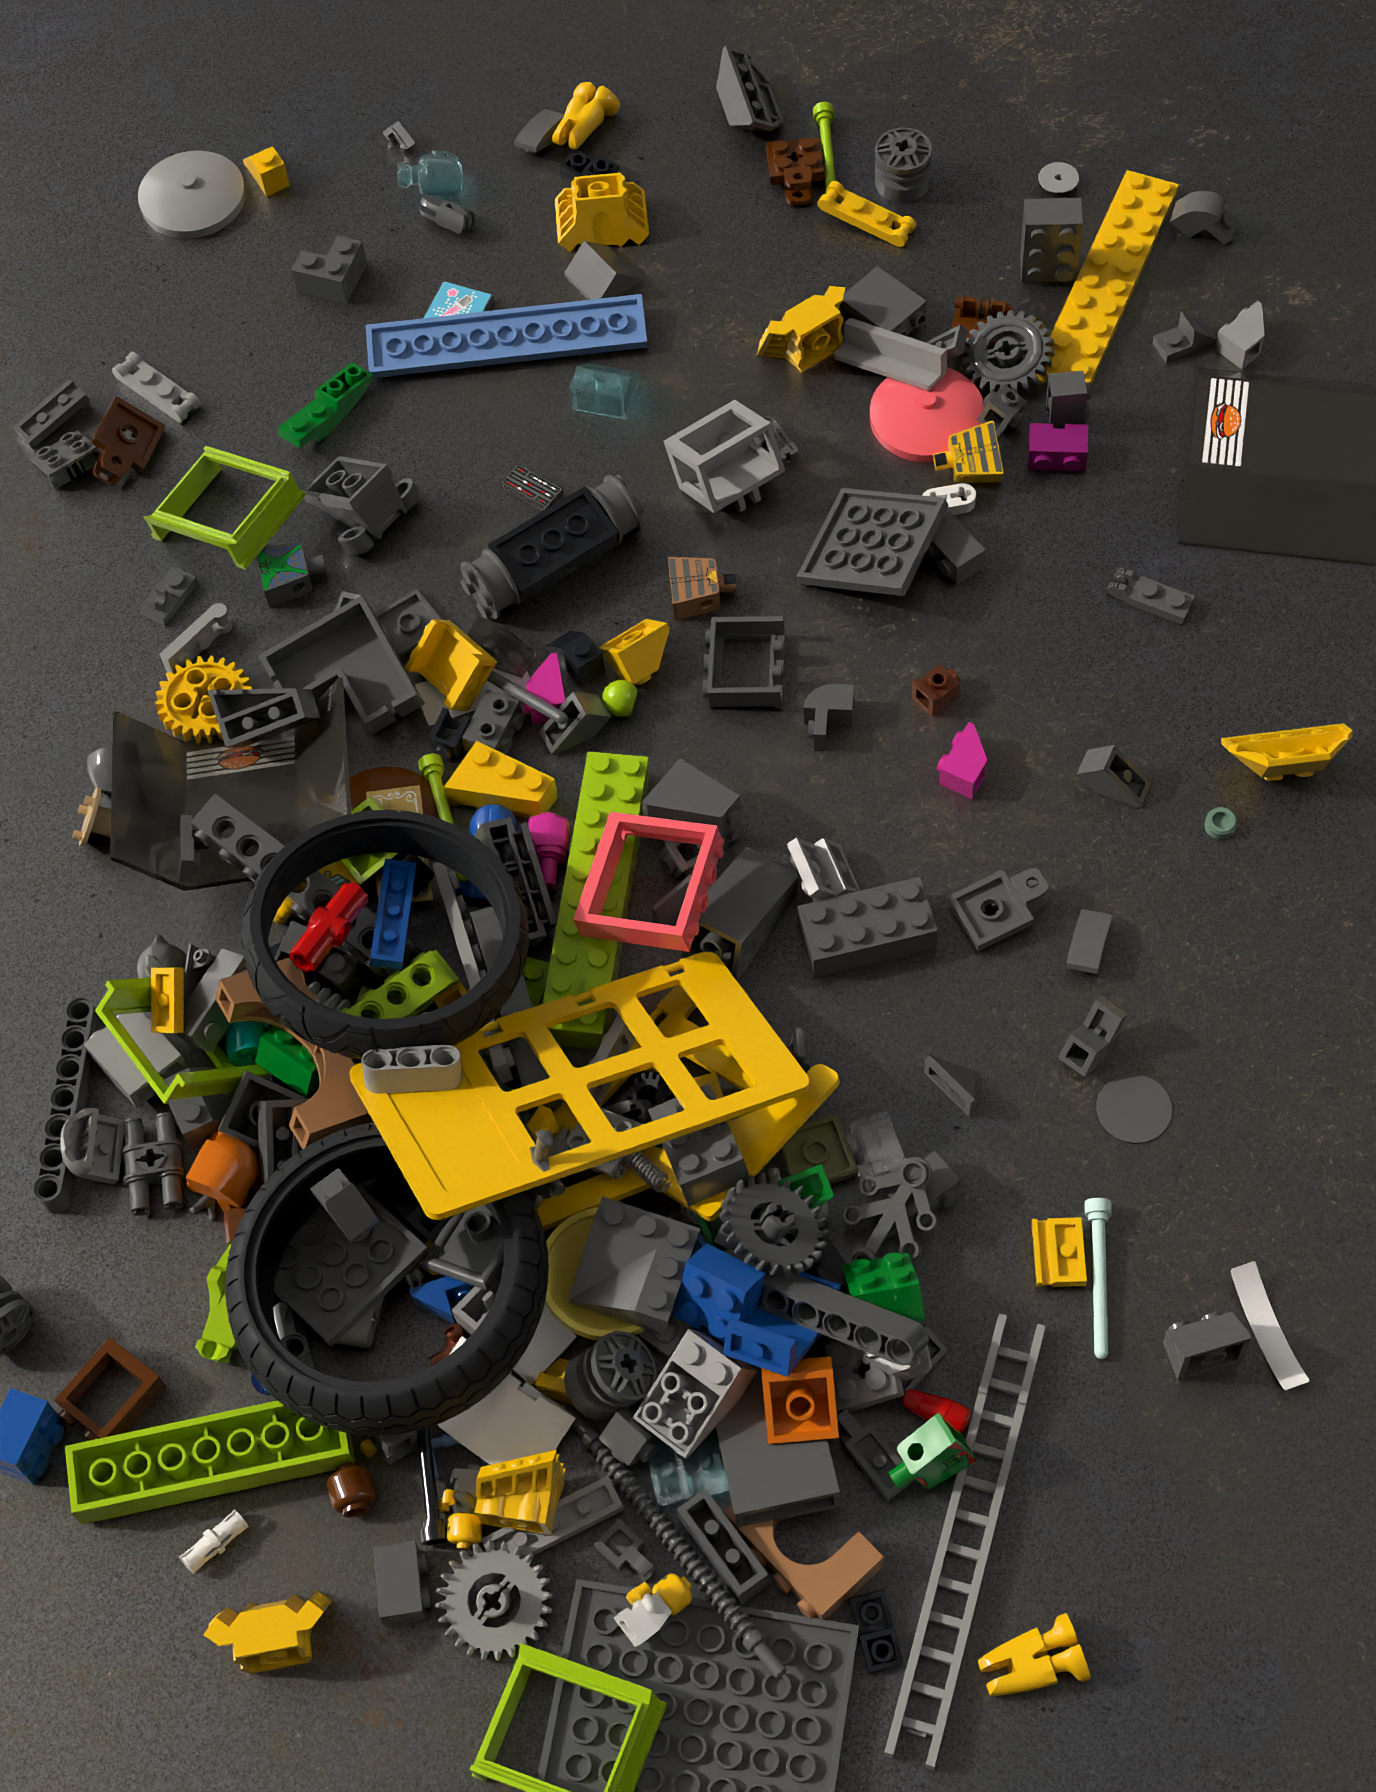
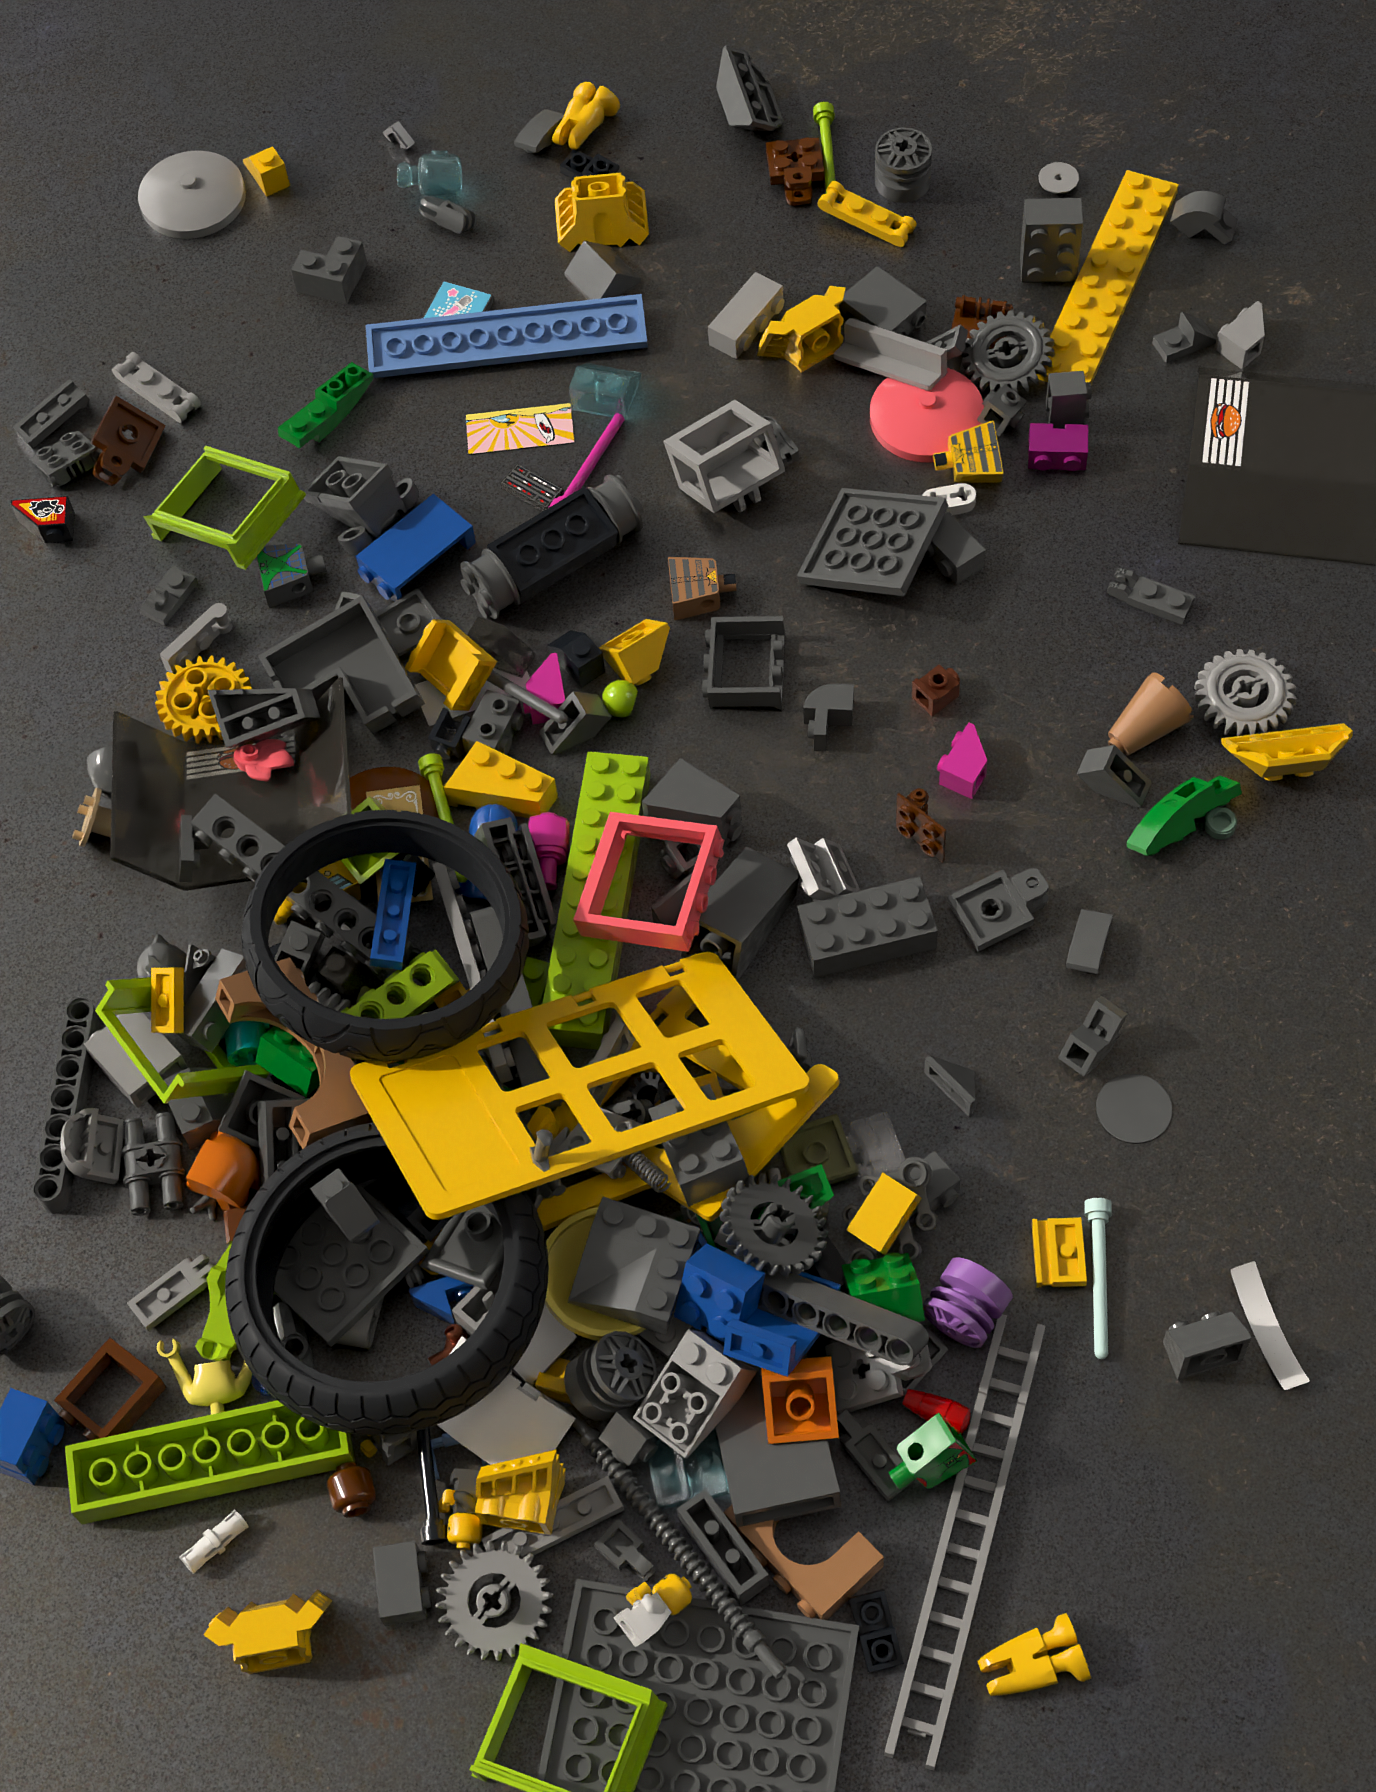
red piece [290,882,368,972] -> none
light grey beam [362,1045,462,1094] -> none
none -> slope [11,496,75,543]
none -> light grey hinge [127,1254,215,1332]
none -> light yellow piece [157,1338,254,1414]
none -> coral plate [234,739,294,782]
none -> blue panel [356,494,476,602]
none -> sticker [466,403,574,454]
none -> dark pink piece [548,413,625,508]
none -> light grey brick [708,272,785,359]
none -> yellow panel [846,1173,922,1255]
none -> reddish brown hinge [896,788,946,863]
none -> medium lavender wheel [923,1257,1013,1348]
none -> medium nougat cone [1108,672,1194,756]
none -> green slope [1126,775,1242,856]
none -> light grey gear [1194,649,1297,736]

